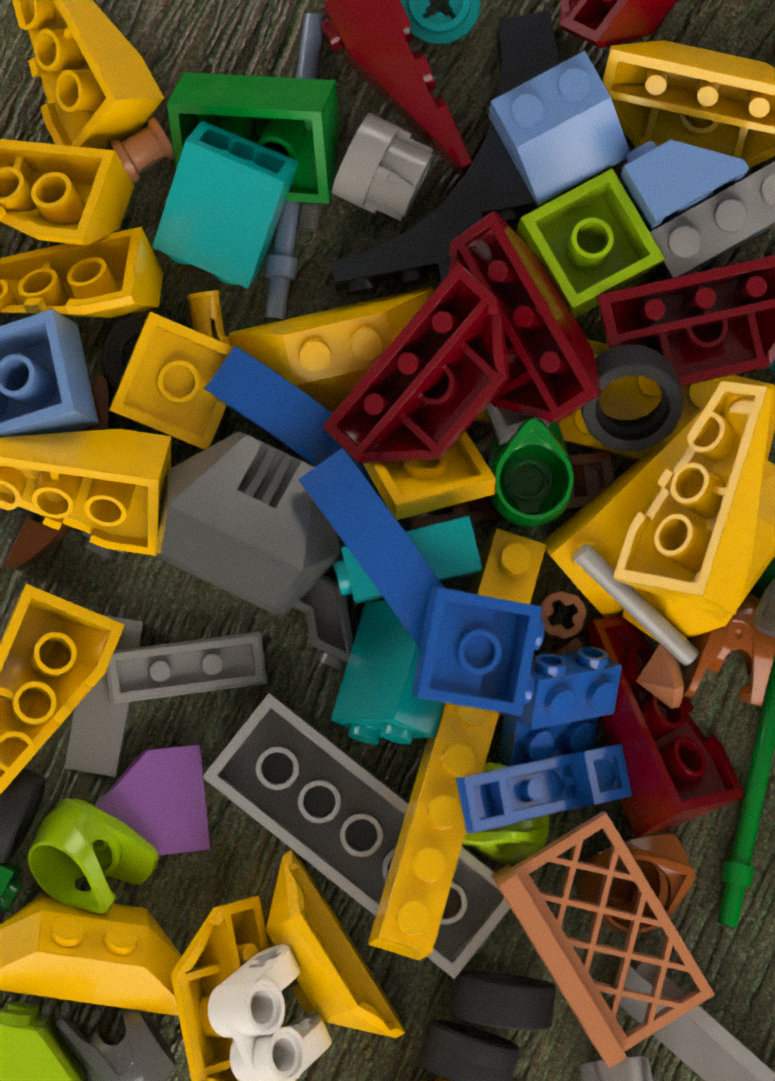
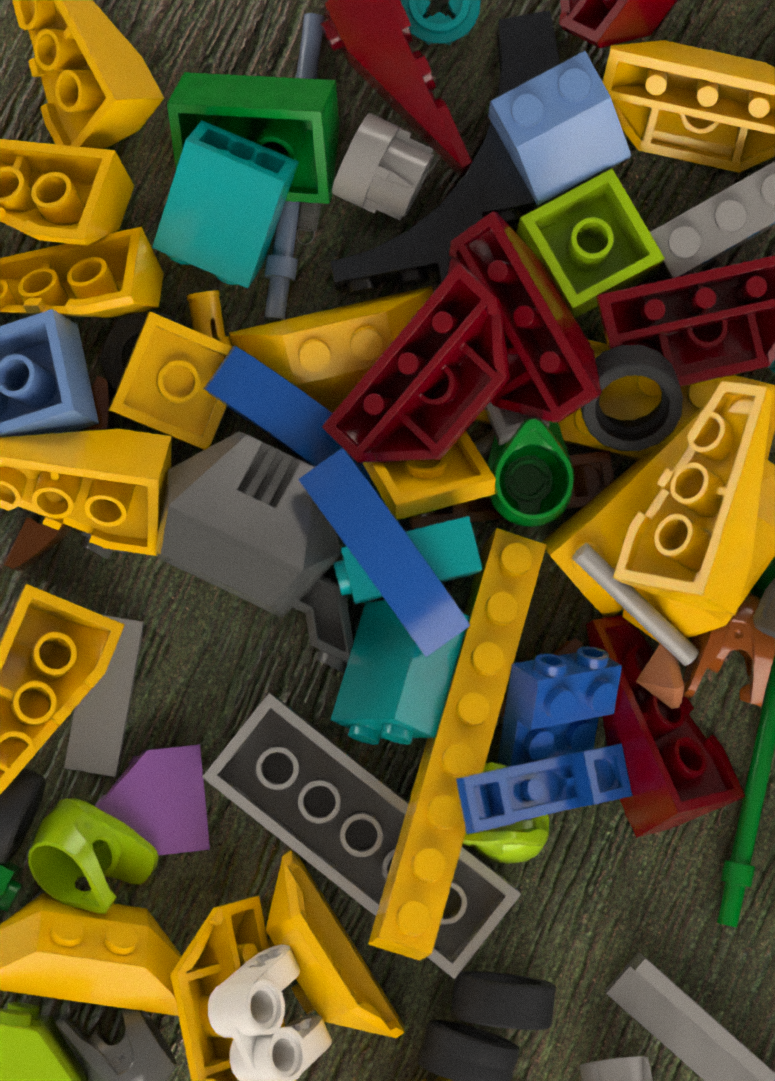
light grey tile [106,632,267,704] -> none
nougat bush [110,117,174,183] -> none
blue plate [411,586,545,716] -> none
nougat fence [491,810,715,1069] -> none
nougat bush [539,591,587,639] -> none
dark orange helmet [576,832,696,933] -> none
medium blue slope [618,139,749,232] -> none

